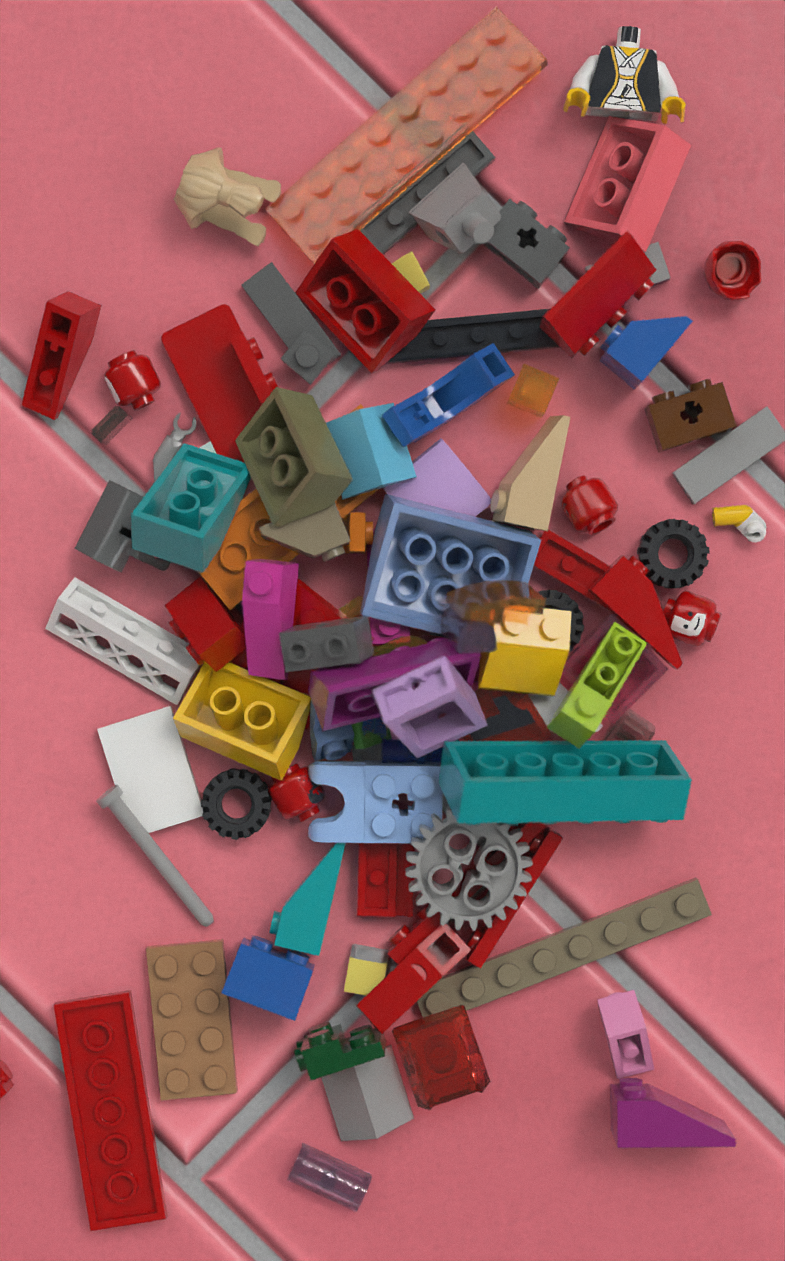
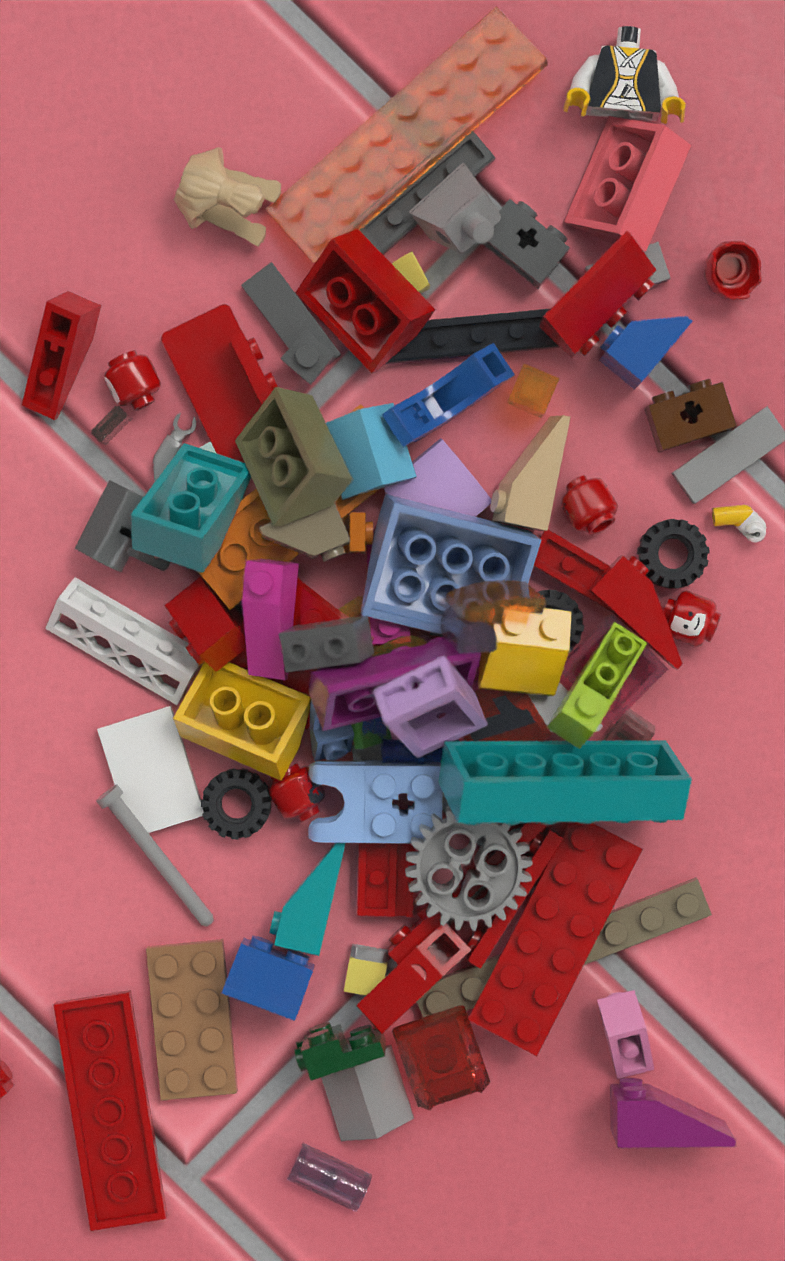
none -> red plate [468,822,643,1057]

